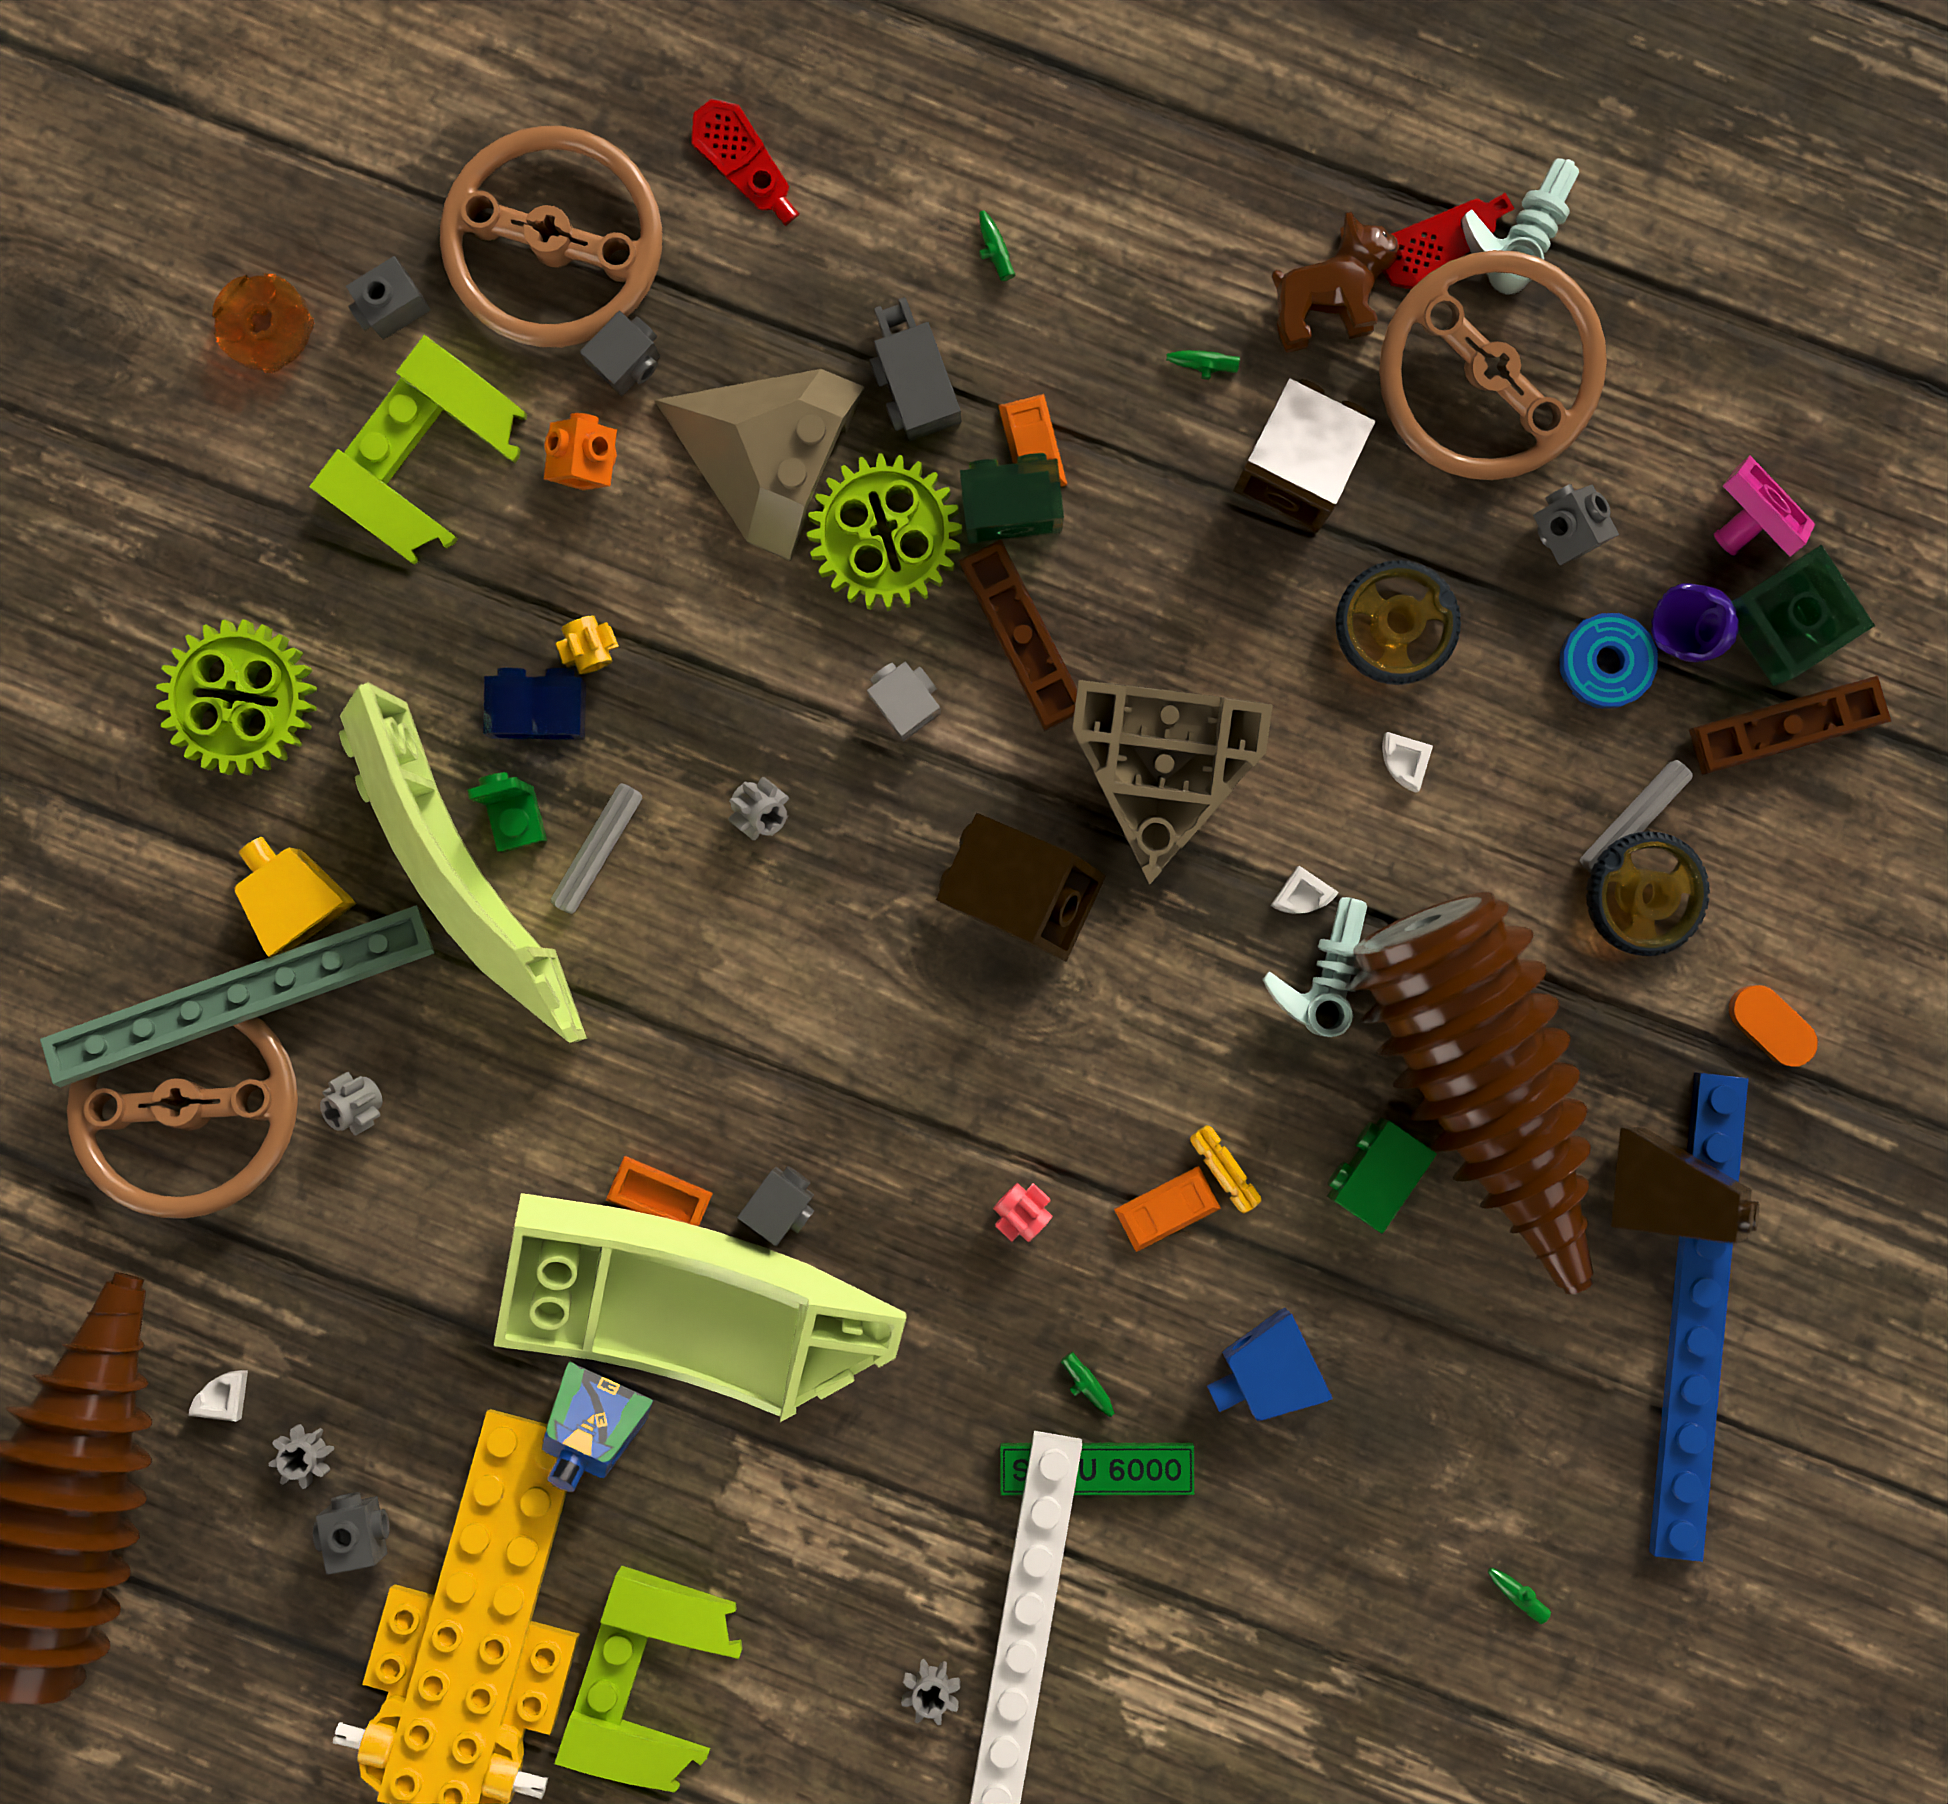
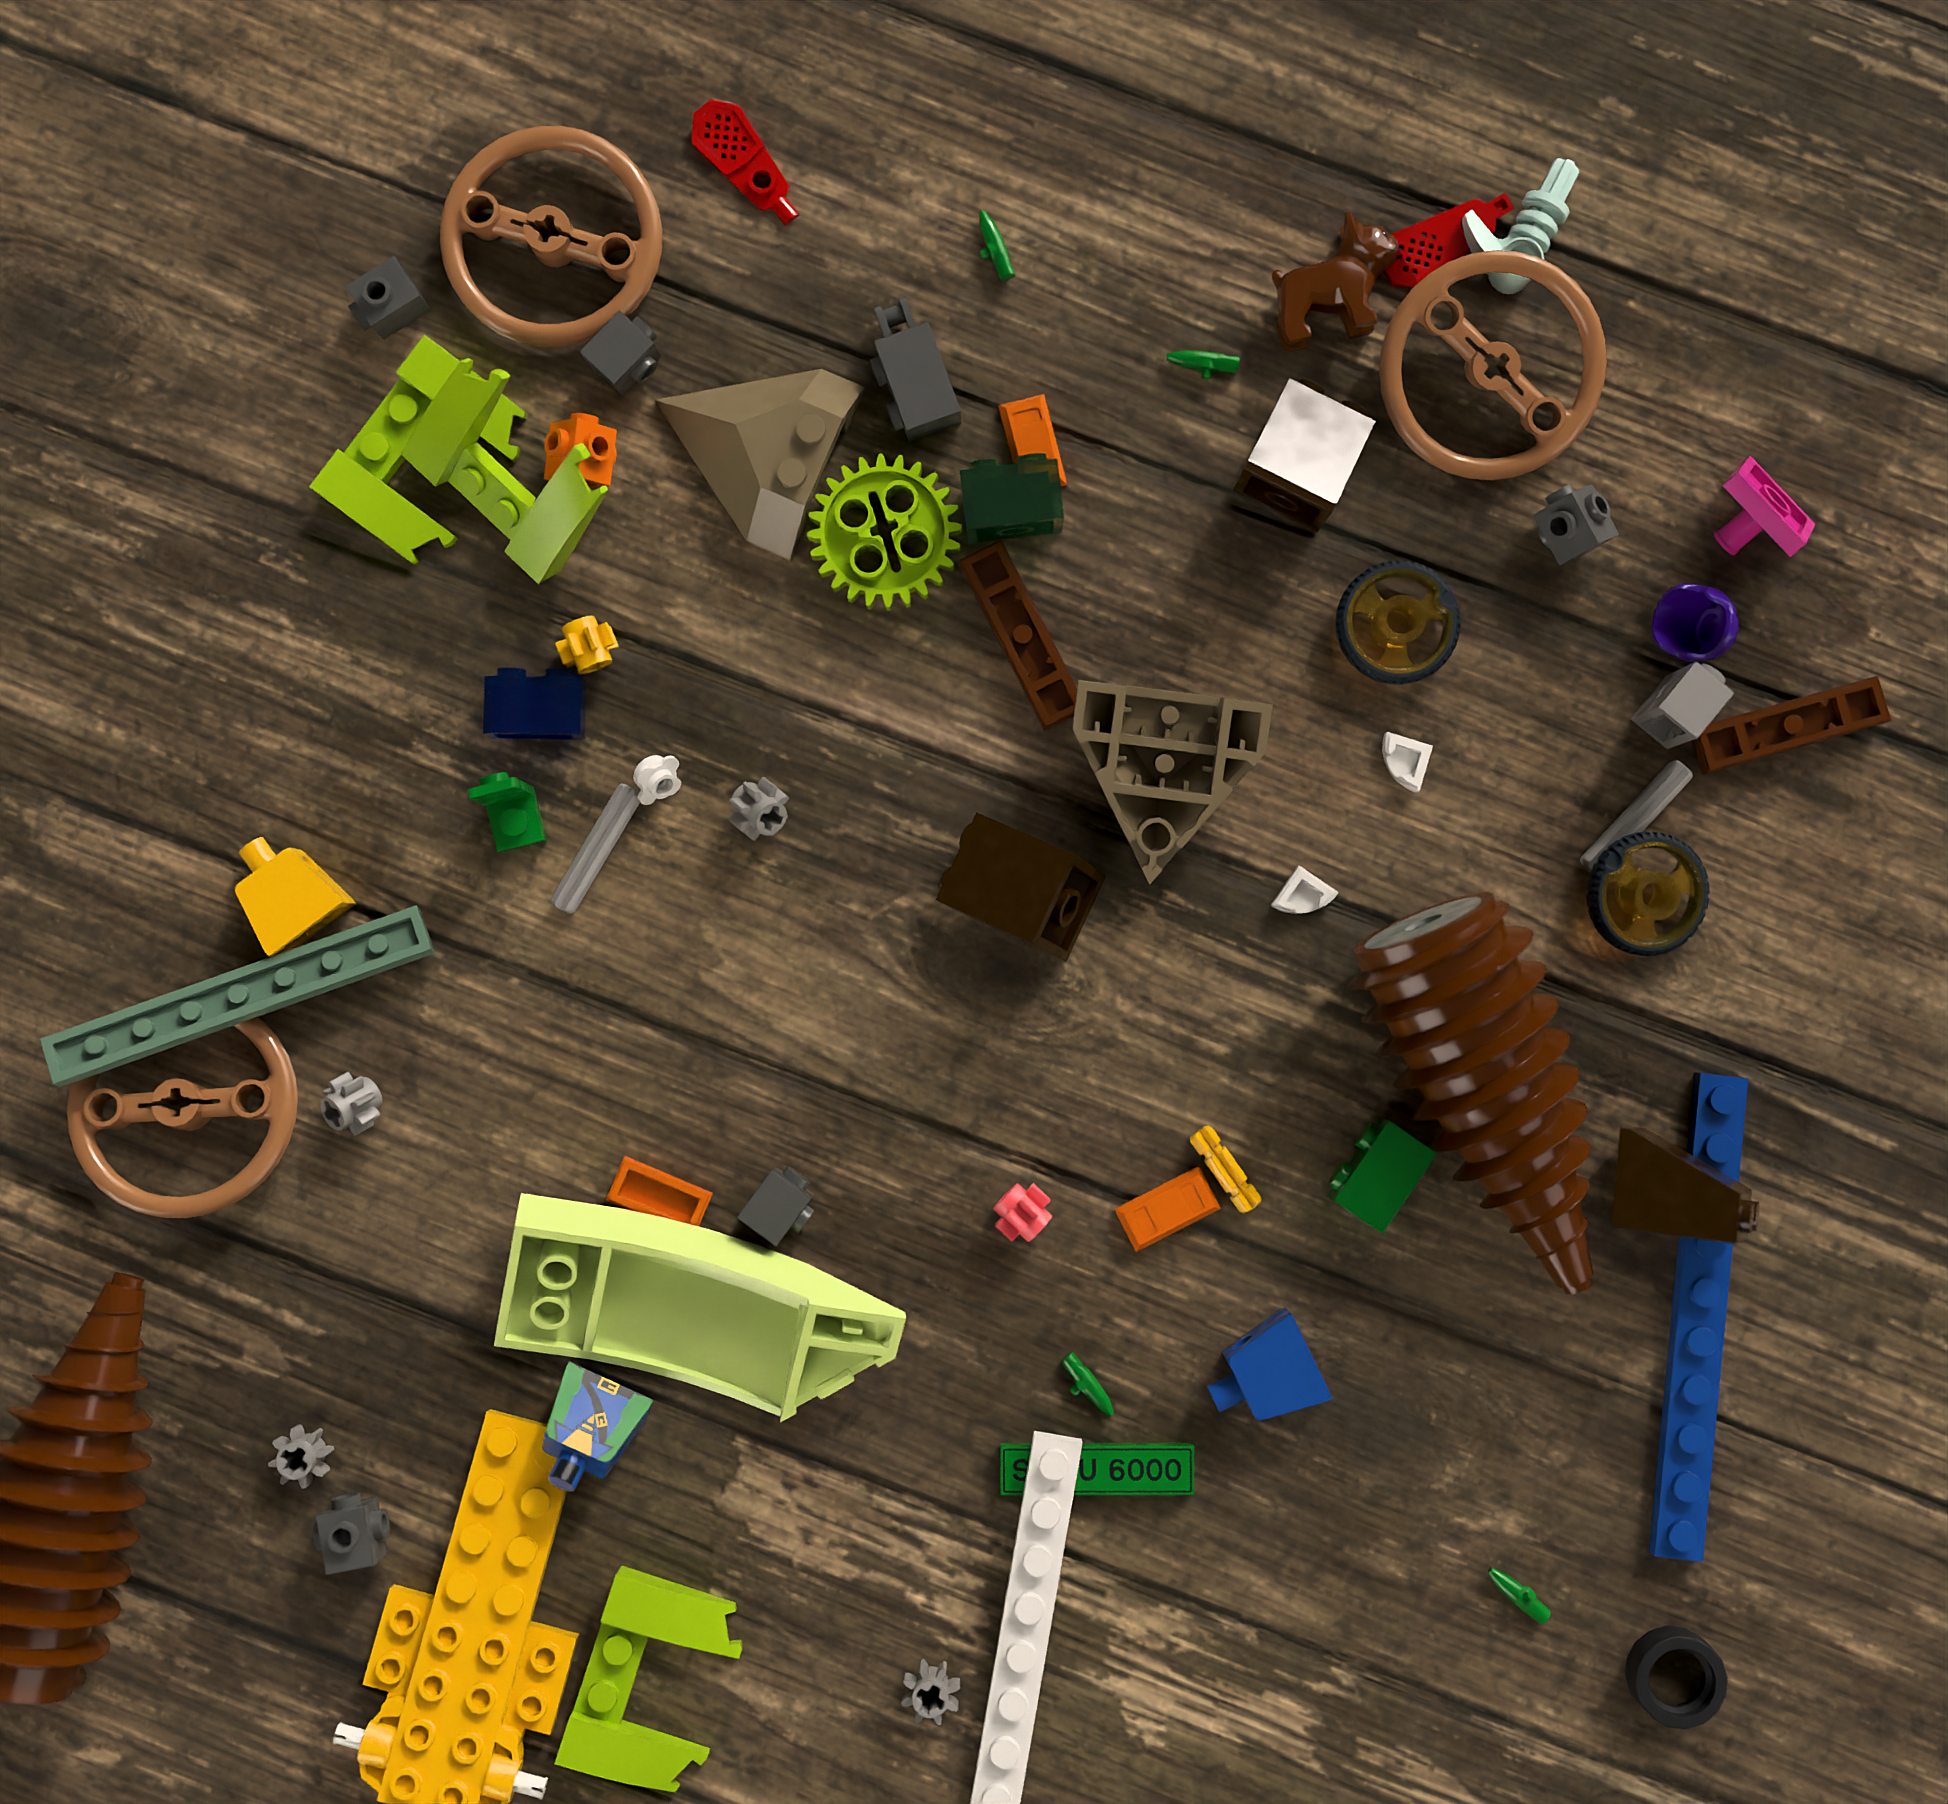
lime gear [156,619,317,775] -> none
white tile [188,1370,248,1422] -> none
clear orange plate [212,273,314,373] -> none
yellowish green slope [339,683,587,1043] -> none
light grey brick [867,661,941,742] -> none
light aqua piece [1263,897,1367,1037] -> none
blue tile [1560,613,1658,709] -> none
orange tile [1729,985,1818,1067] -> none
clear green brick [1731,545,1875,686] -> none
none -> lime wedge [401,358,608,584]
none -> white plate [633,755,681,805]
none -> black tyre [1625,1626,1728,1729]
none -> light grey brick [1631,662,1734,749]

